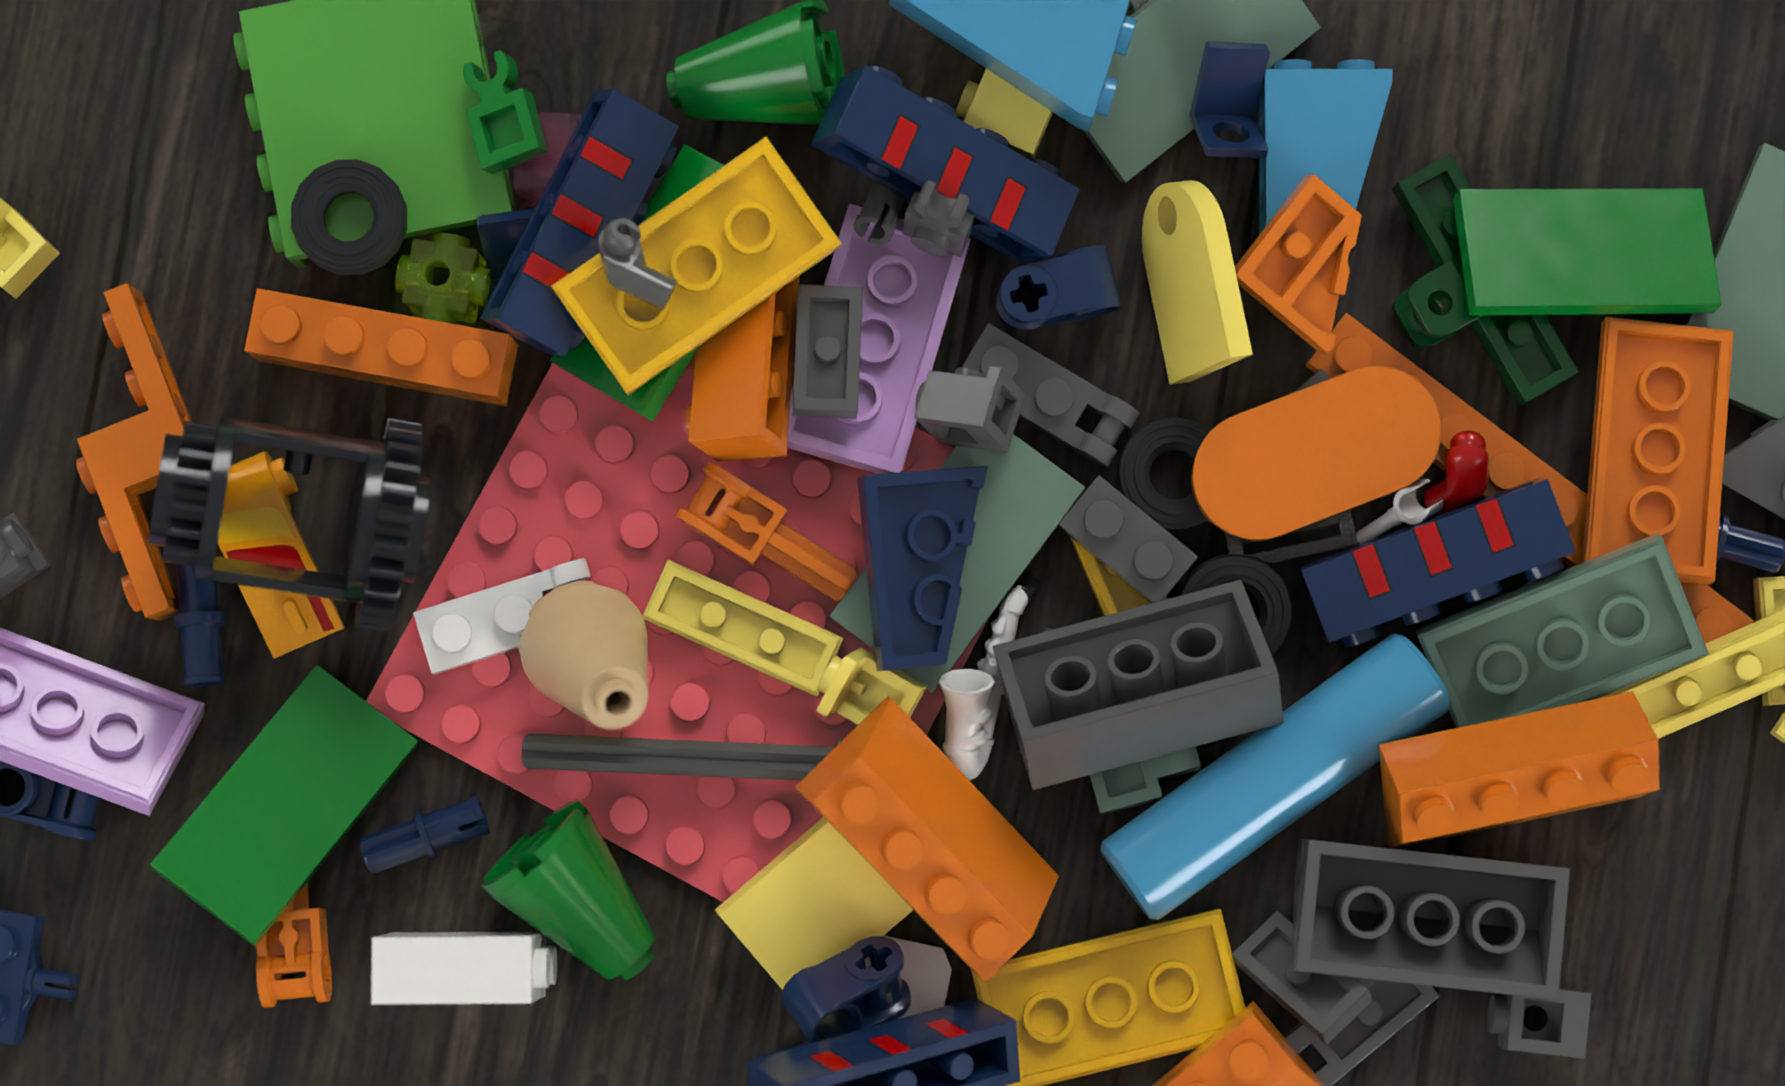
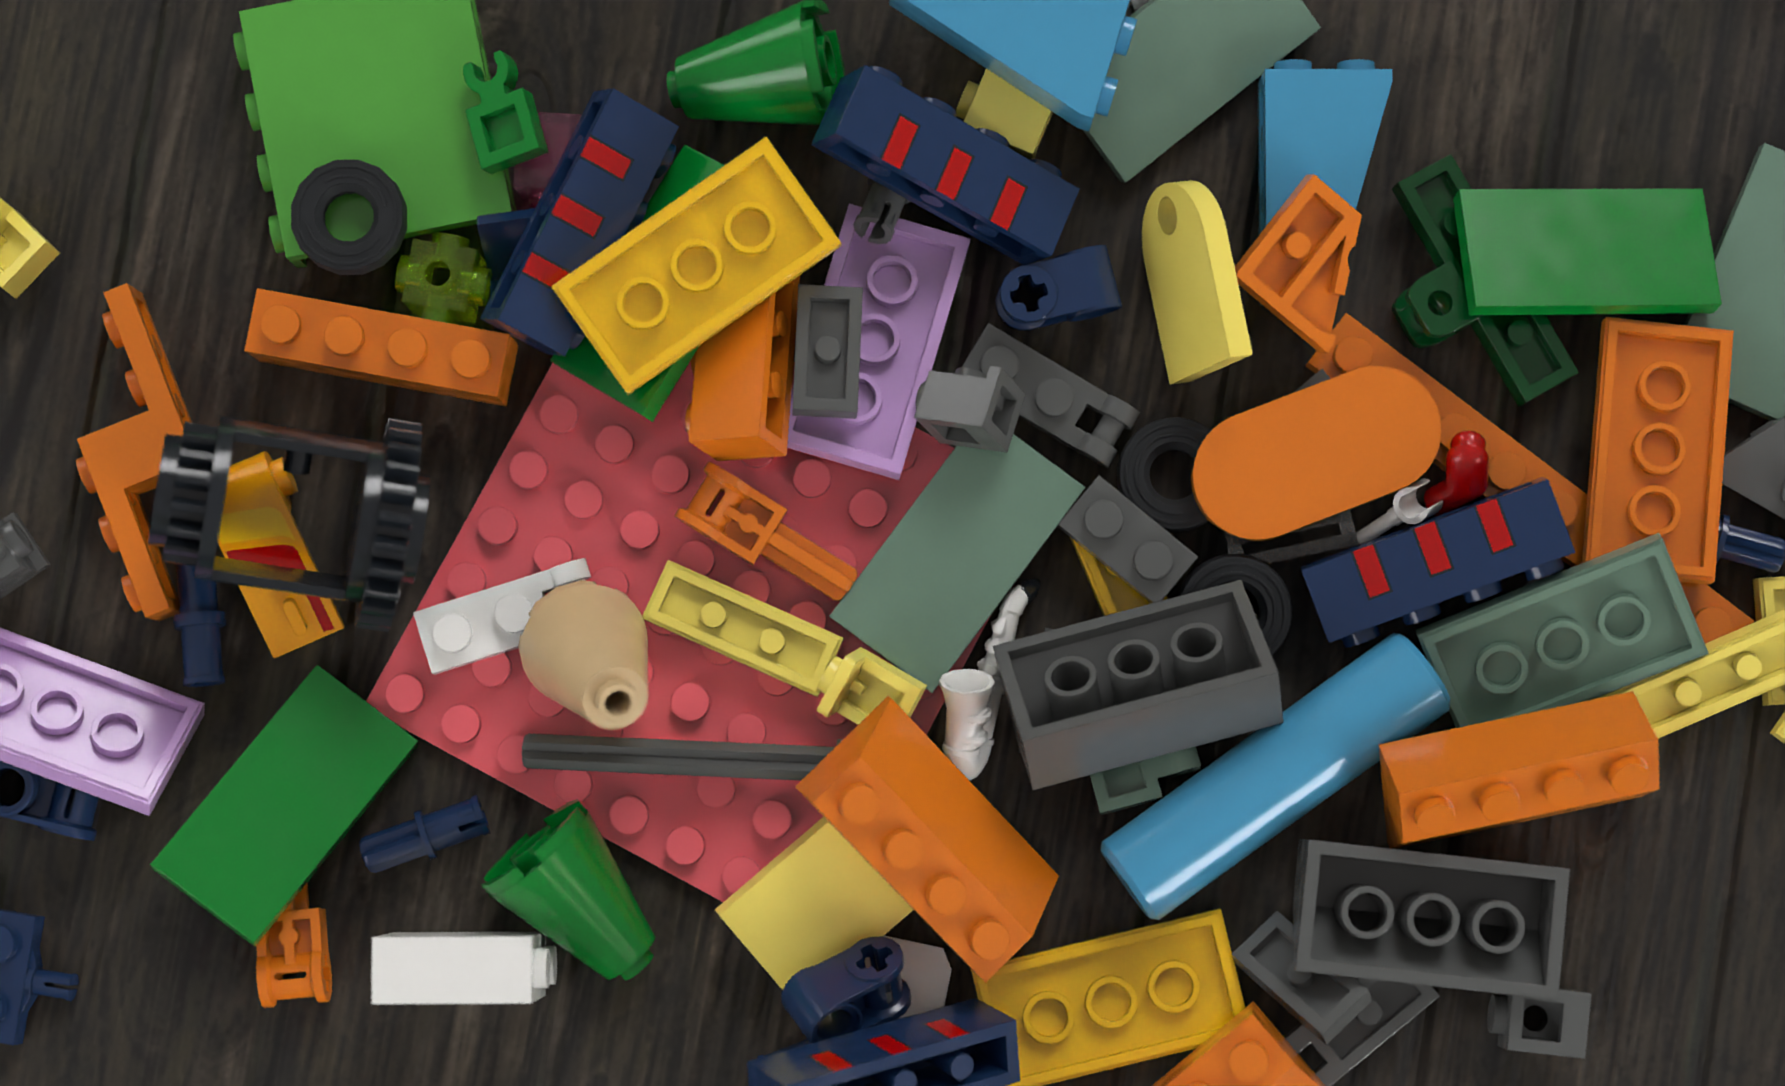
dark grey arm [598,218,677,310] -> none
dark blue wing [857,465,988,672] -> none
dark grey plate [902,180,975,258] -> none
dark blue bracket [1189,41,1270,159] -> none

